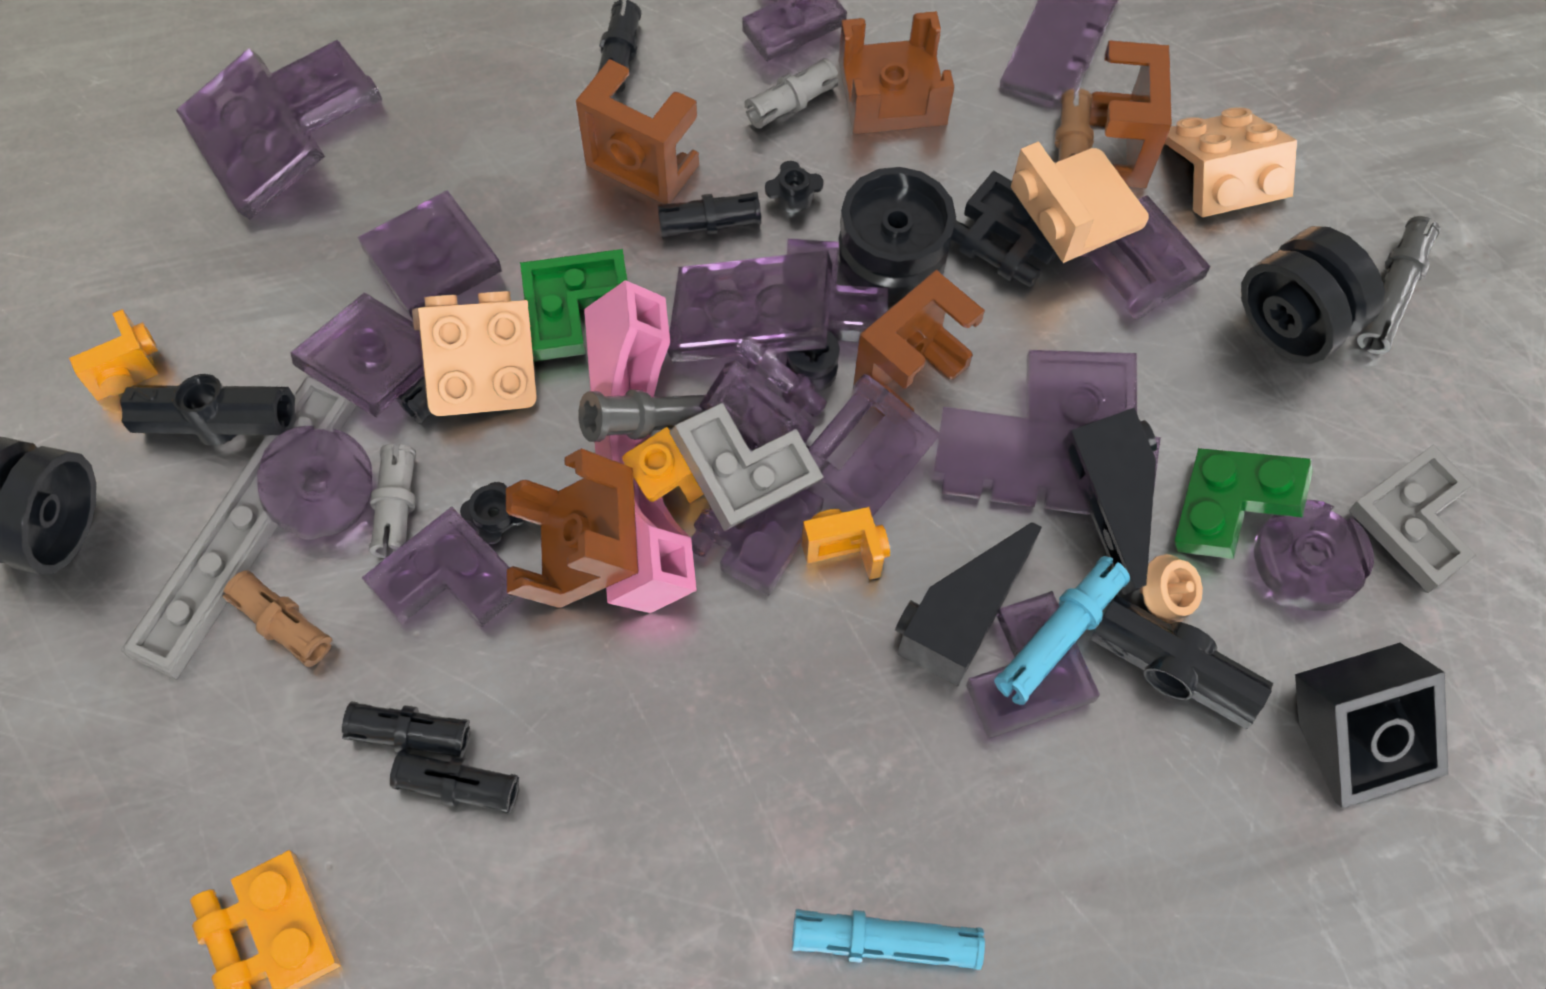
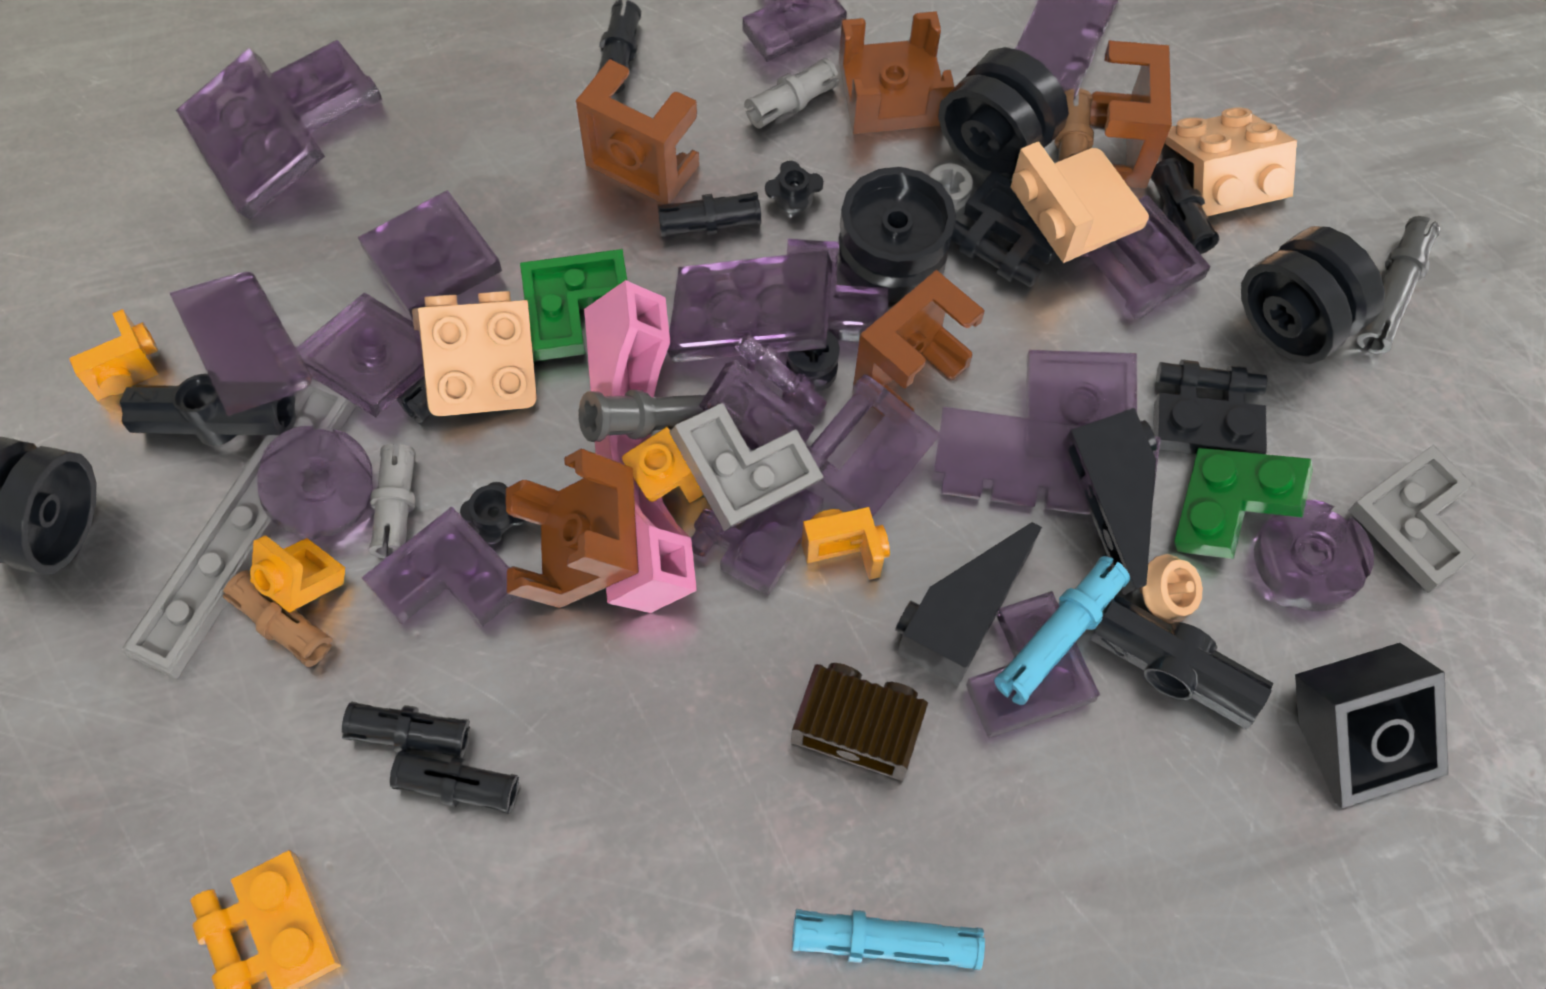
none -> clear purple windscreen [170,272,312,416]
none -> light orange bracket [250,536,346,613]
none -> dark brown brick [791,663,929,781]
none -> light grey bush [929,163,973,213]
none -> black wheel [938,47,1069,179]
none -> black pin [1151,158,1220,255]
none -> black plate [1153,359,1268,454]

